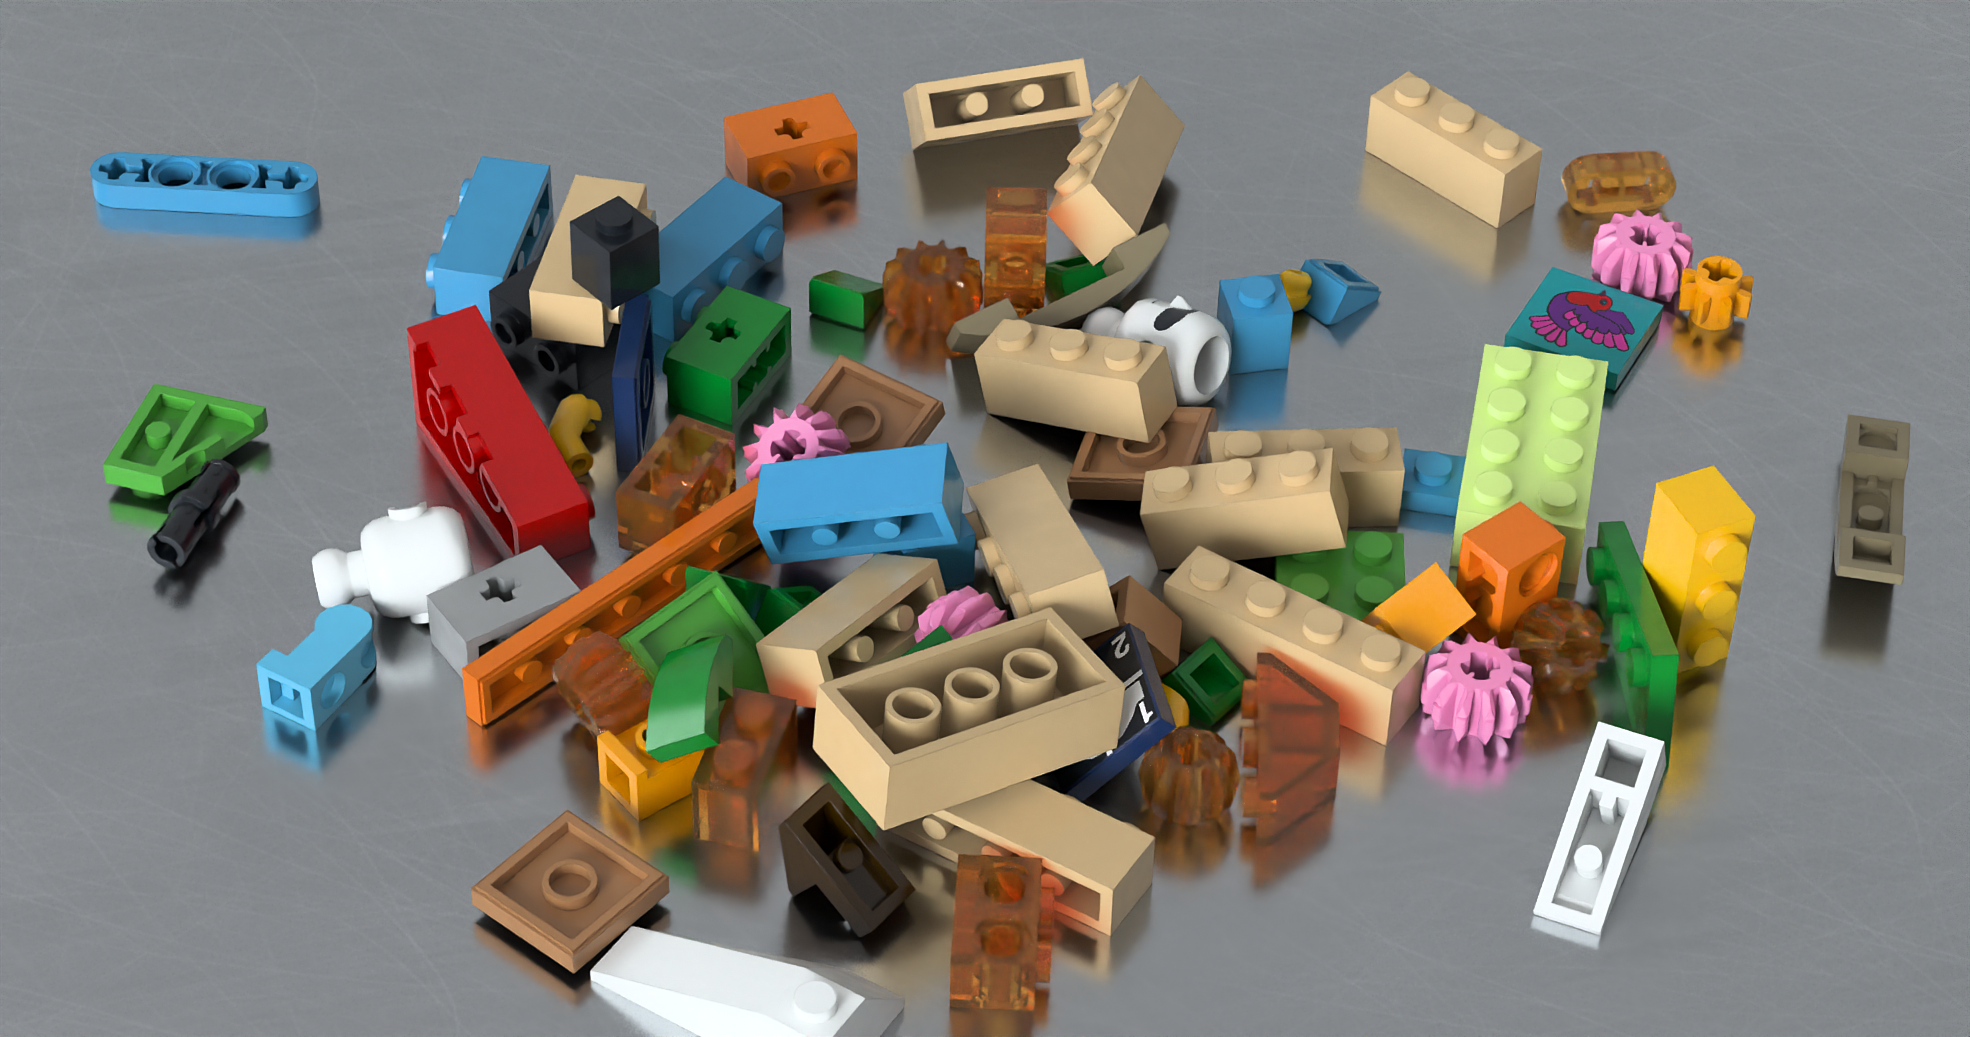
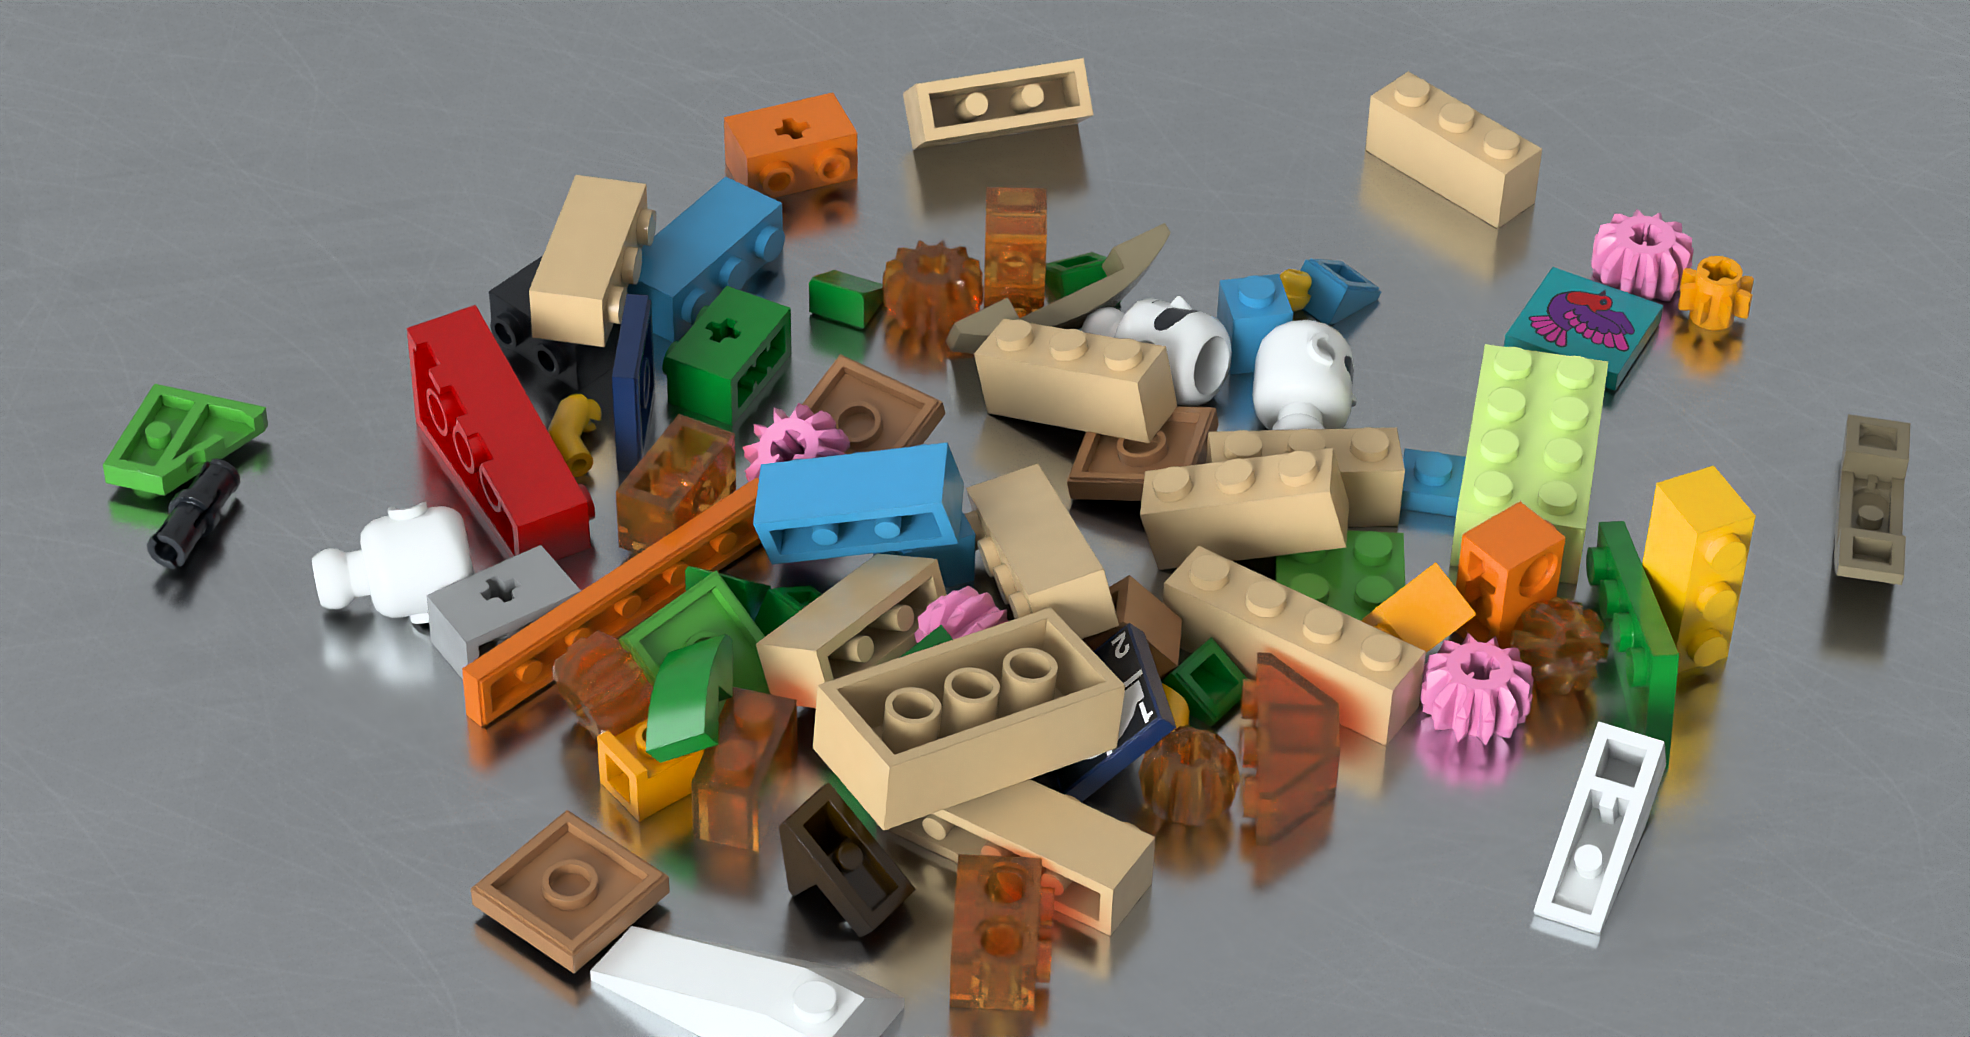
dark azure beam [90,152,320,217] -> none
medium azure leg [256,604,377,731] -> none
dark azure brick [426,156,553,321] -> none
black brick [570,196,660,310] -> none
tan brick [1047,75,1185,266] -> none
clear orange beam [1562,151,1676,213] -> none
none -> white piece [1252,320,1357,430]

